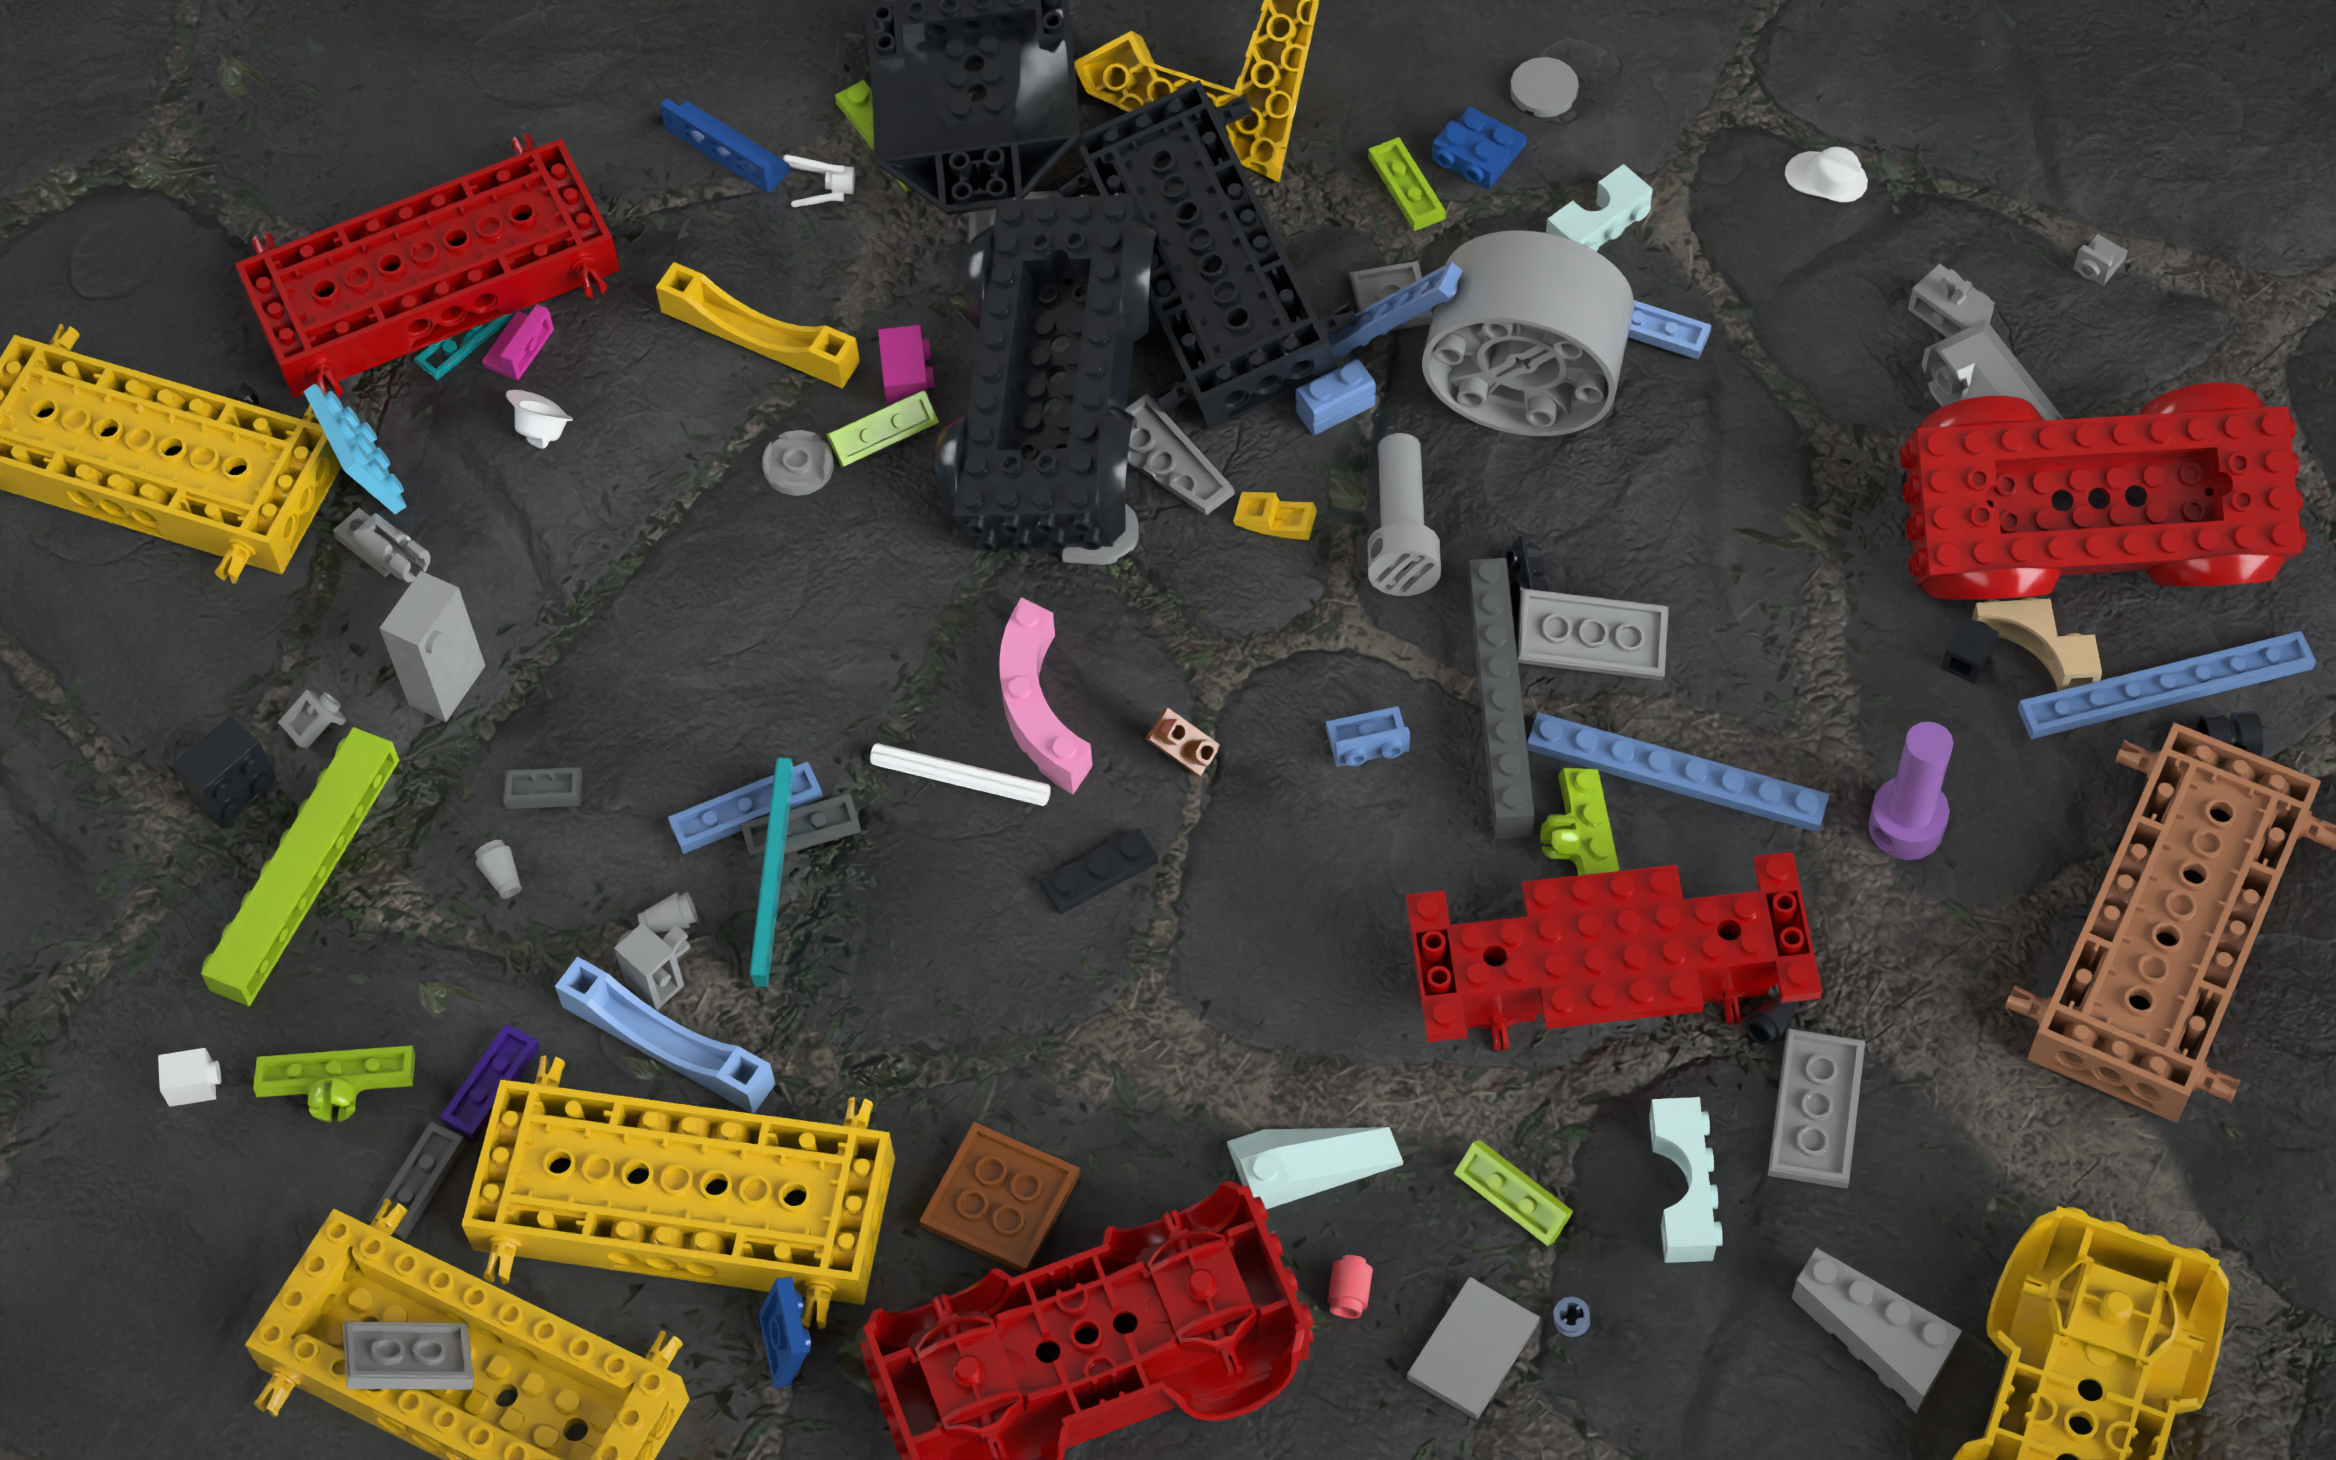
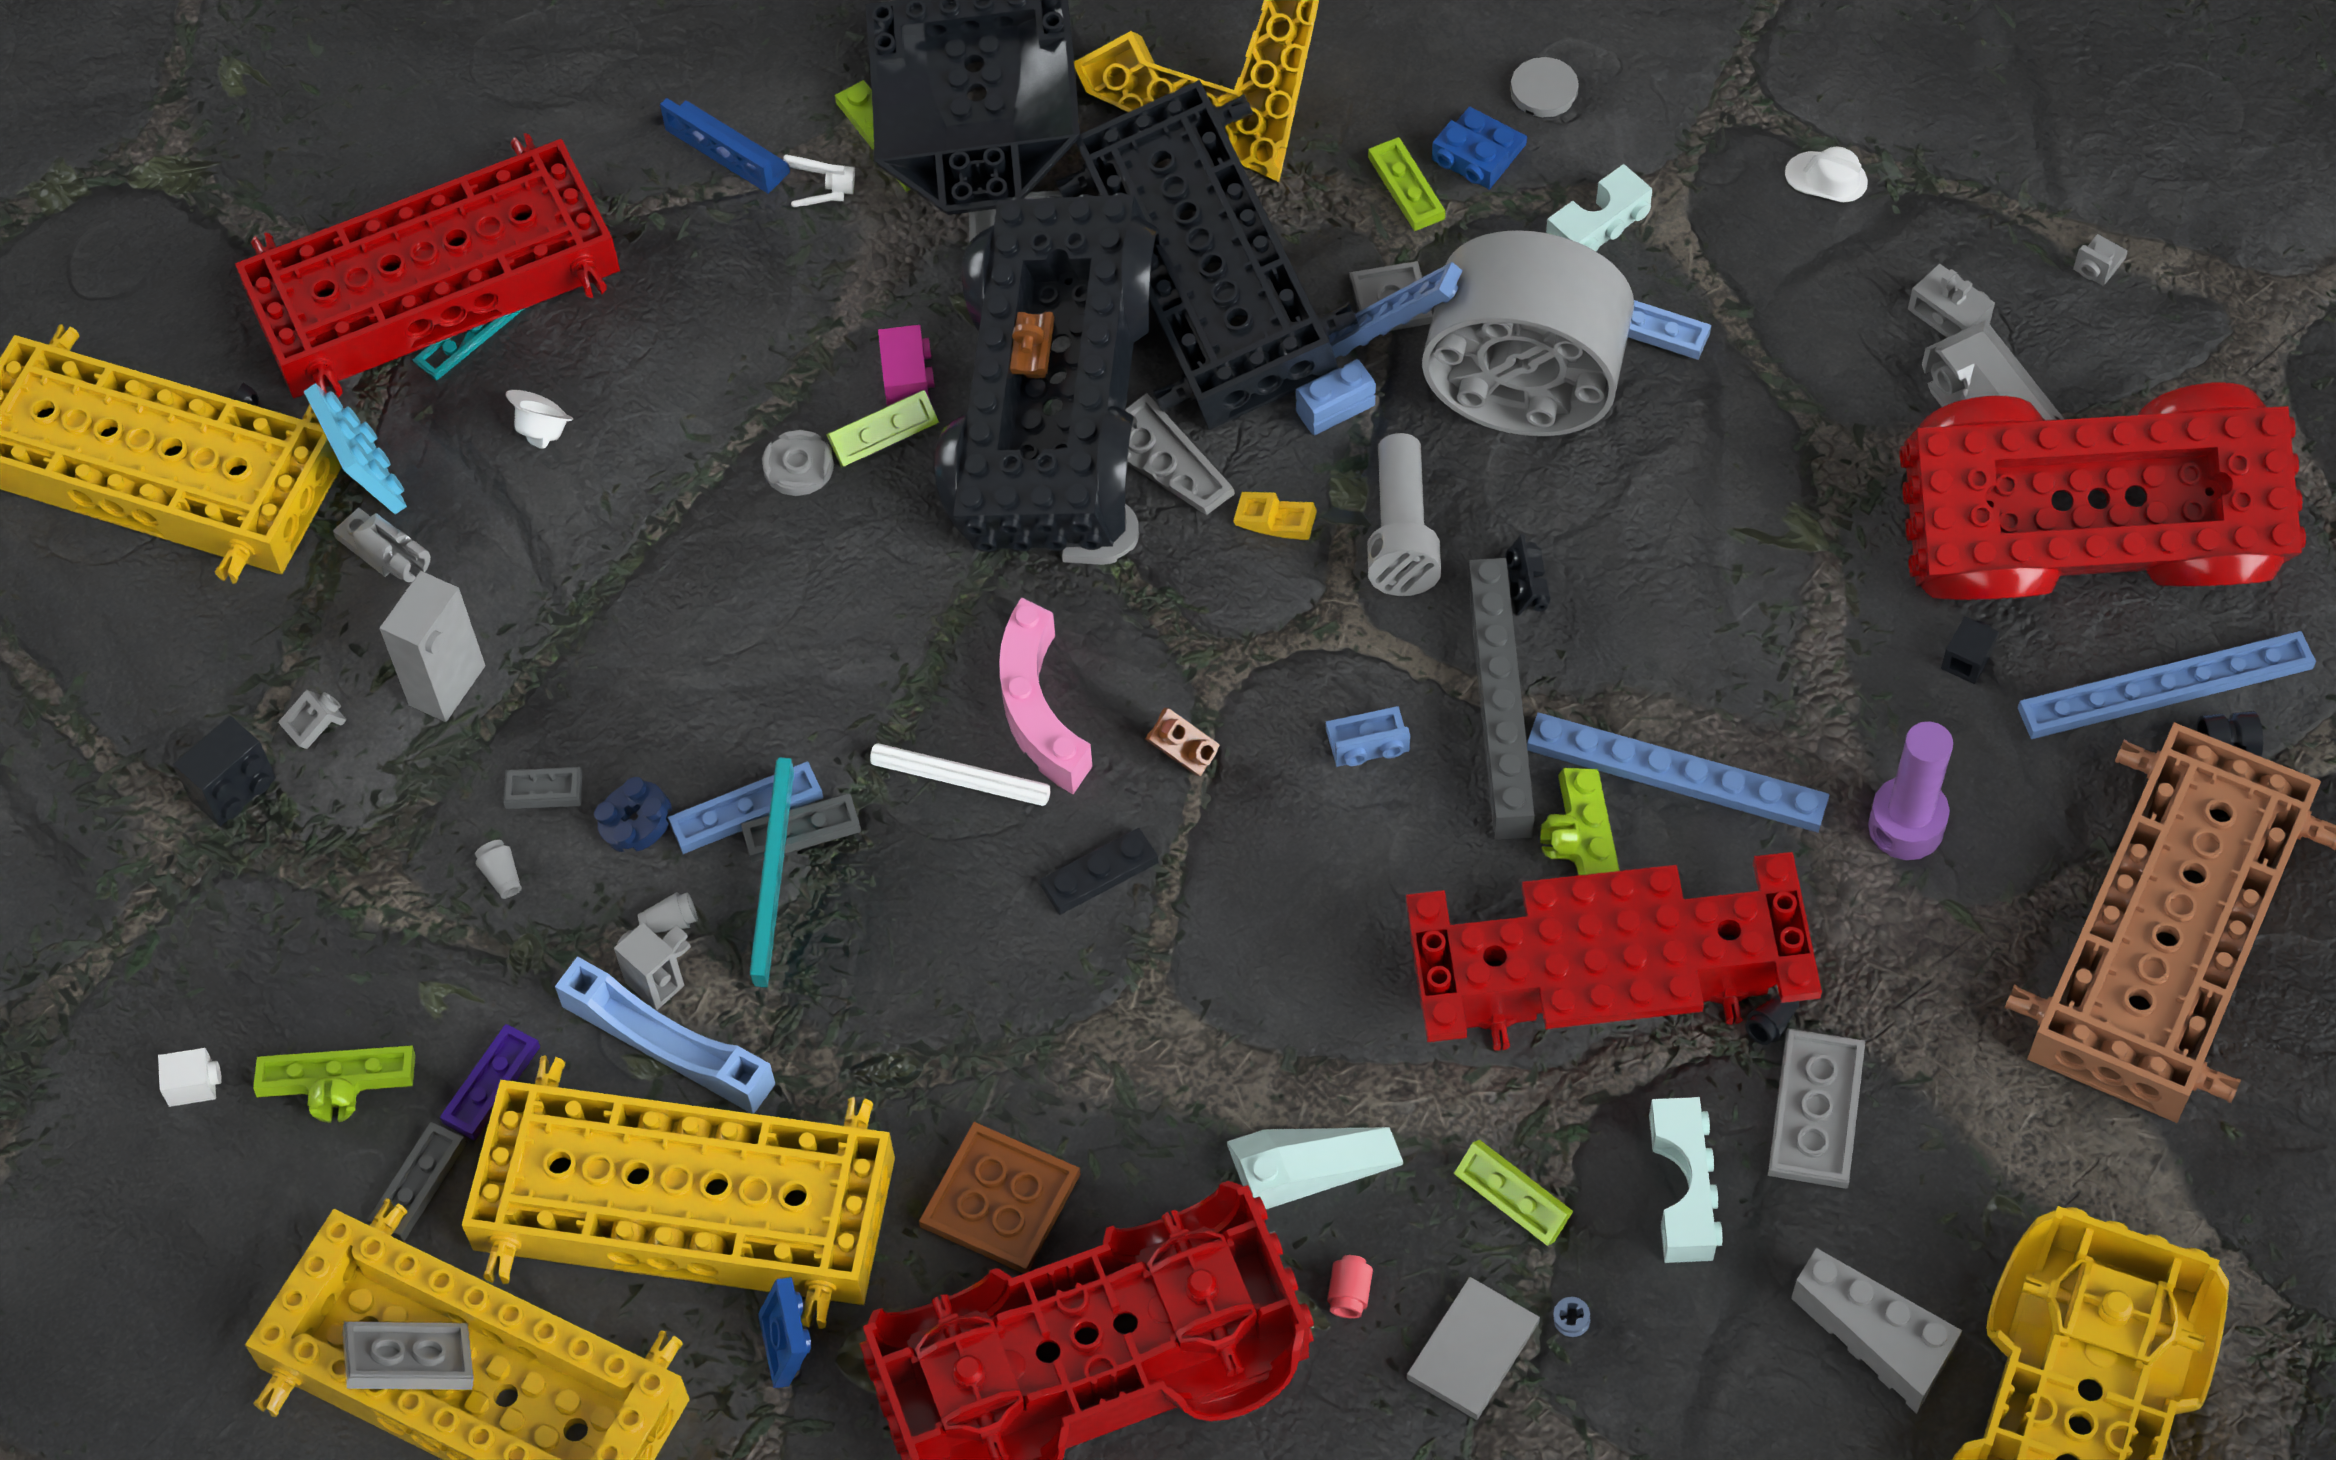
lime brick [201,727,400,1007] -> none
dark pink panel [482,304,554,381] -> none
yellow arch [656,262,860,389] -> none
light grey tile [1516,589,1669,680] -> none
tan arch [1972,597,2102,691] -> none
none -> dark blue plate [594,777,671,852]
none -> dark orange hips [1010,312,1055,378]

